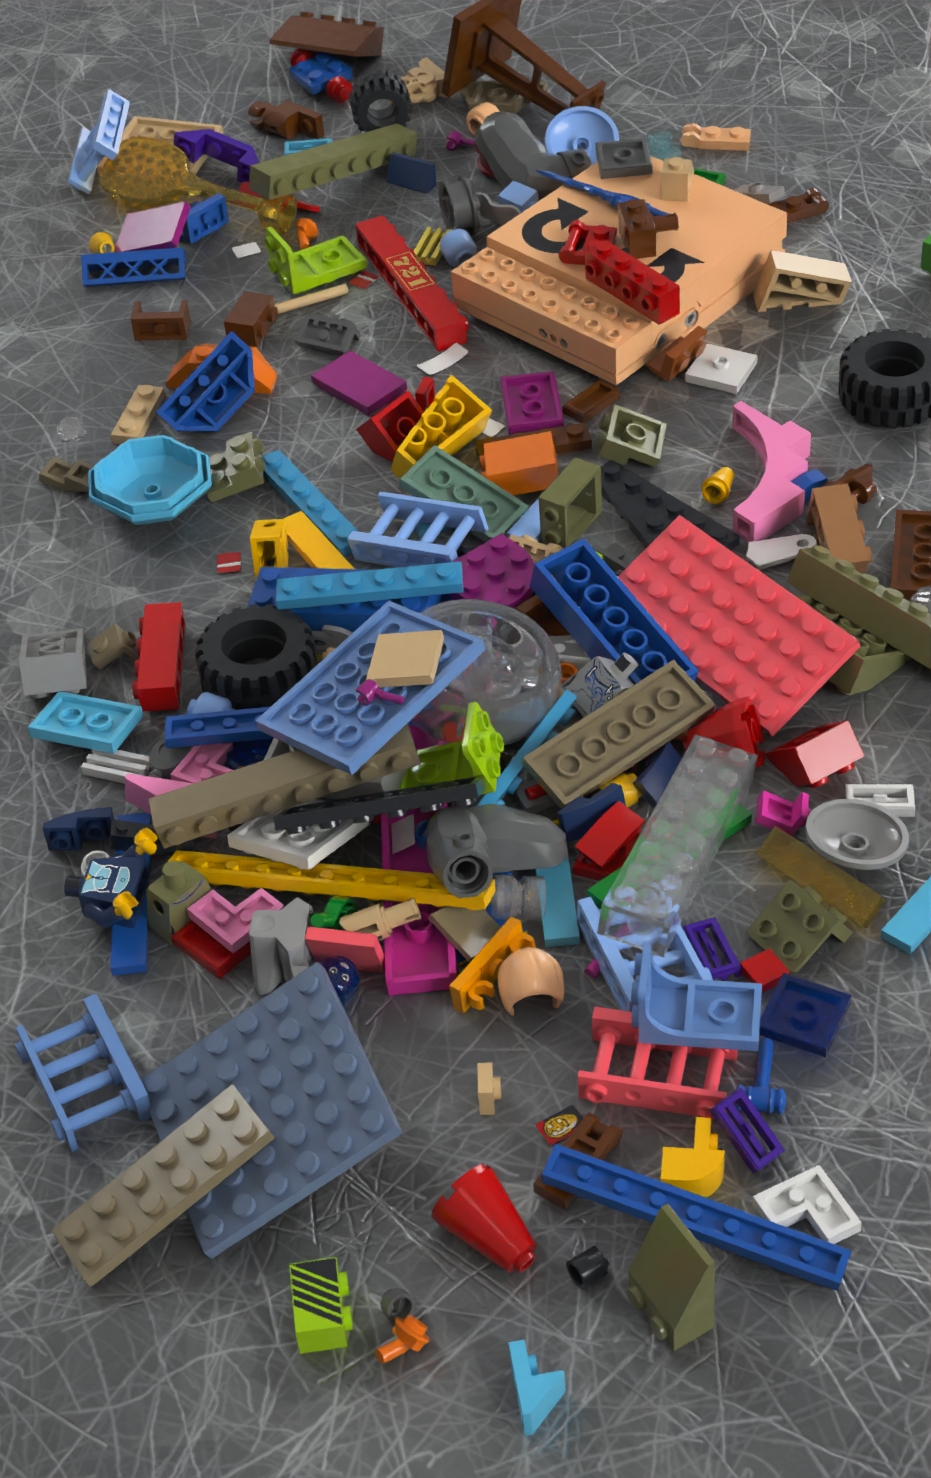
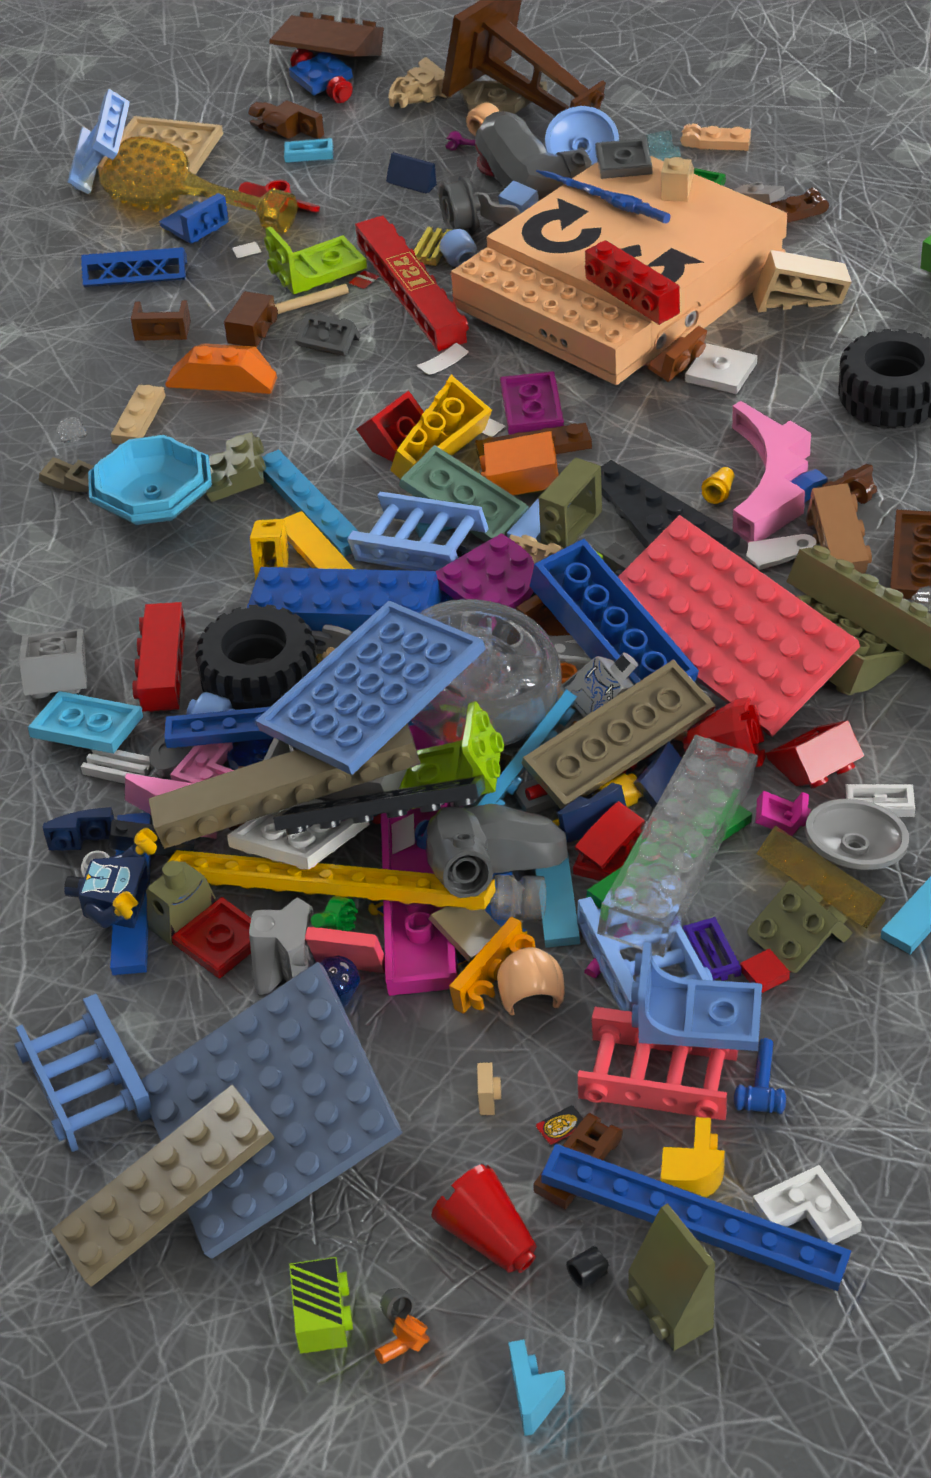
dark tan bracket [87,623,140,670] -> none
yellow cone [89,232,115,254] -> none
tile [114,201,190,252] -> none
blue wedge [156,331,255,432] -> none
dark purple slope [173,129,260,183] -> none
bright pink plate [187,888,284,954] -> none
red sticker [217,552,241,573] -> none
olive brick [249,123,417,200] -> none
dark azure plate [276,561,463,610] -> none
orange plate [296,218,318,250] -> none
magenta tile [311,350,407,415] -> none
tan arm [339,898,421,941] -> none
black tyre [350,70,412,132] -> none
magenta hand [355,679,404,706] -> none
tan tile [366,630,444,688] -> none
red tile [415,377,436,412] -> none
red plate [559,220,617,265] -> none
reddish brown tile [562,379,621,423] -> none
olive plate [595,404,667,467] -> none
reddish brown brick [618,199,679,259] -> none
dark purple tile [709,1087,785,1173] -> none
clear blue plate [759,973,852,1058] -> none

